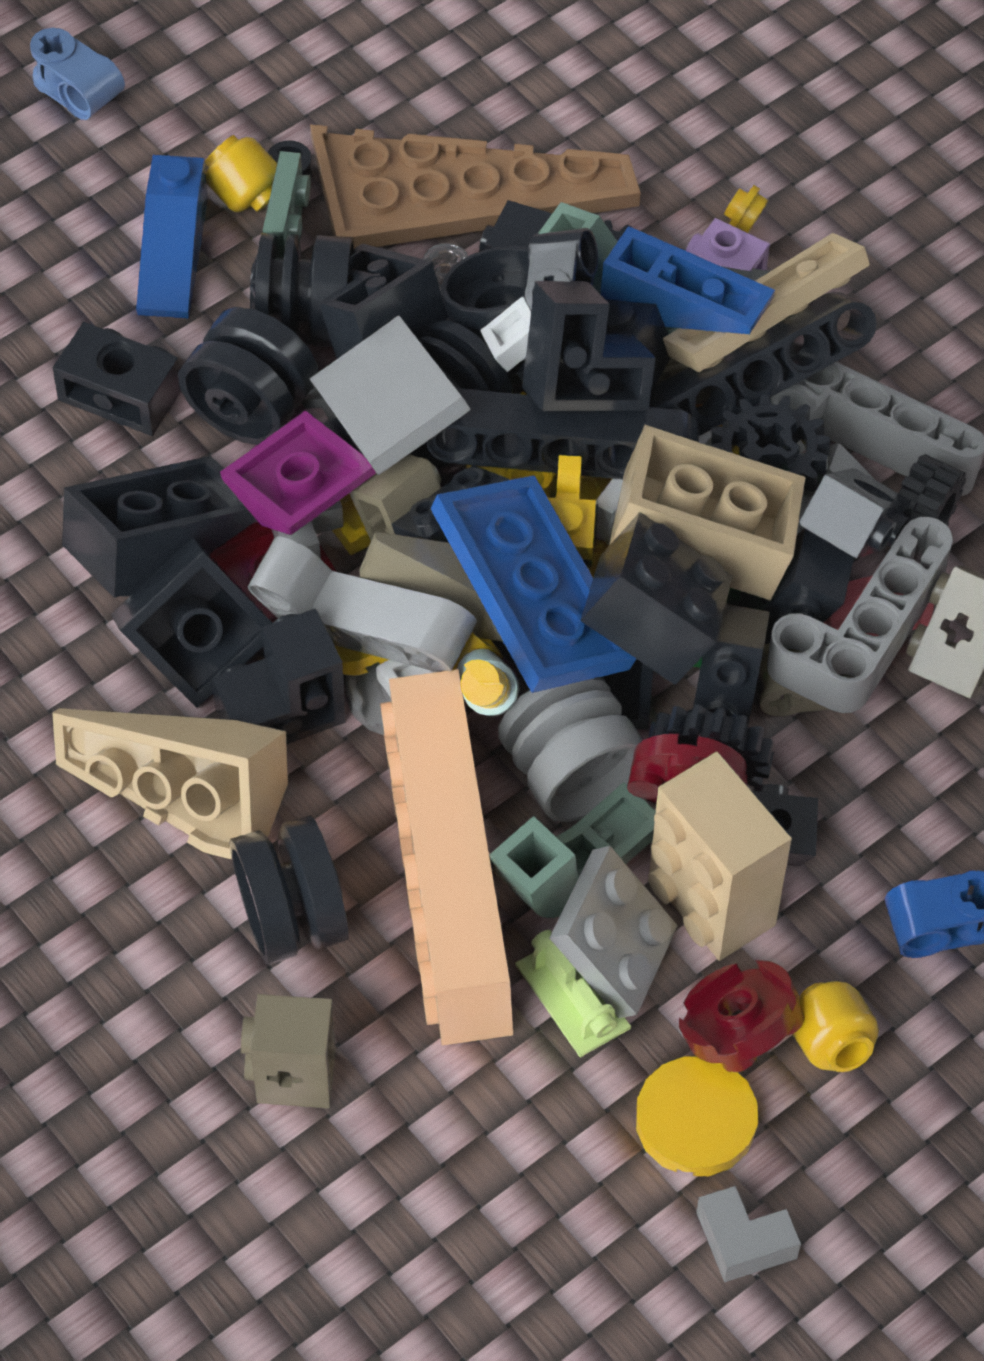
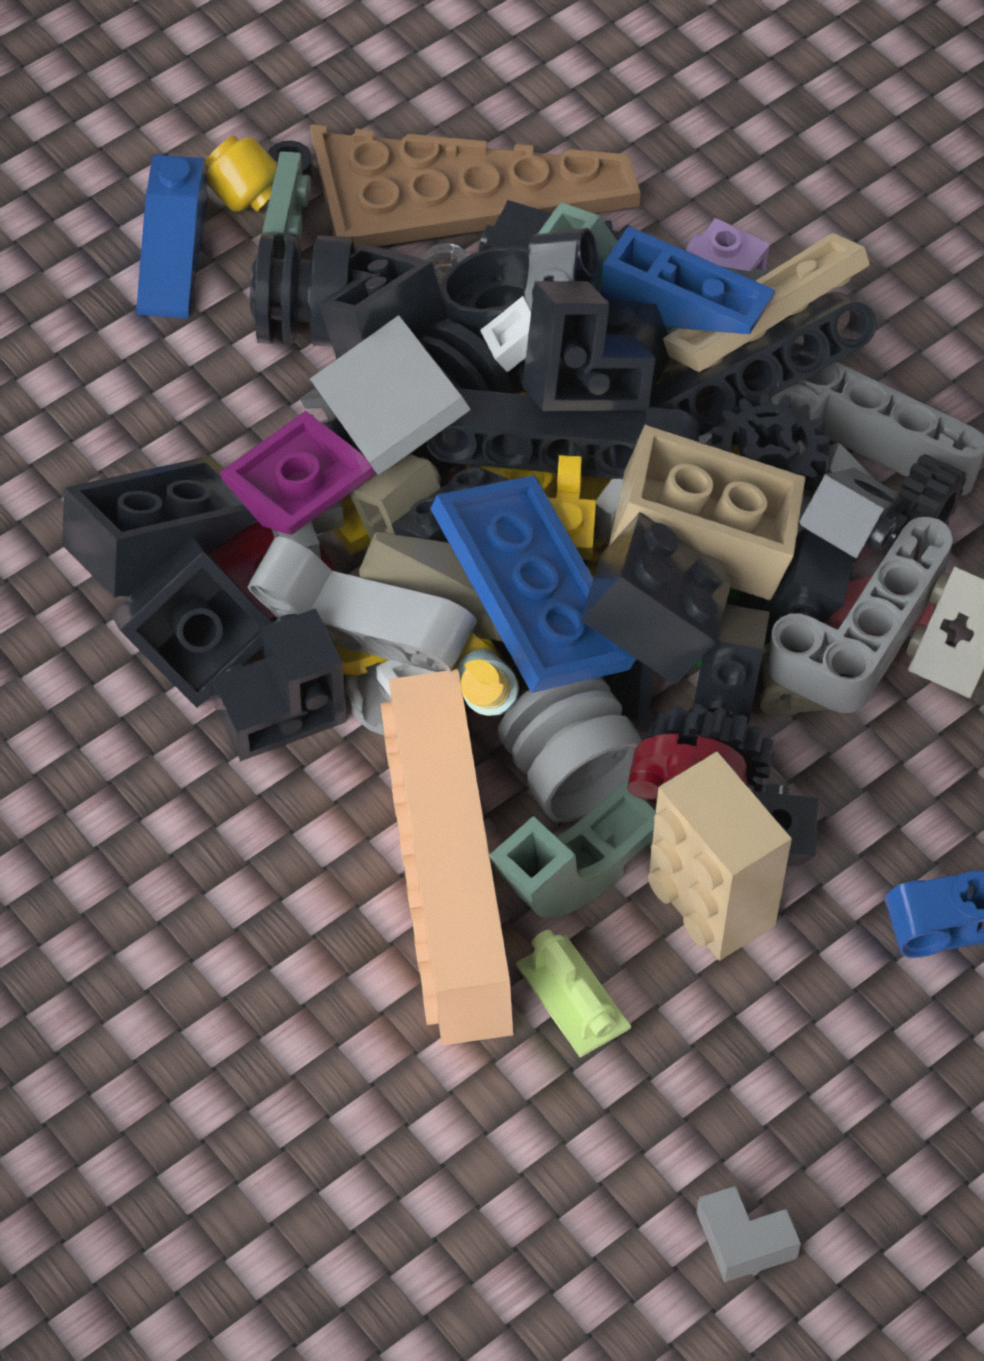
medium blue piece [30,28,125,120] -> none
black brick [52,322,181,436] -> none
tan wedge [53,708,288,859] -> none
black wheel [178,307,318,445] -> none
black wheel [229,815,349,965] -> none
dark tan brick [241,994,336,1109] -> none
light grey plate [549,846,678,1018] -> none
yellow tile [636,1056,758,1176] -> none
dark red plate [679,960,804,1072] -> none
yellow plate [723,185,769,233] -> none
yellow head [793,981,879,1072] -> none

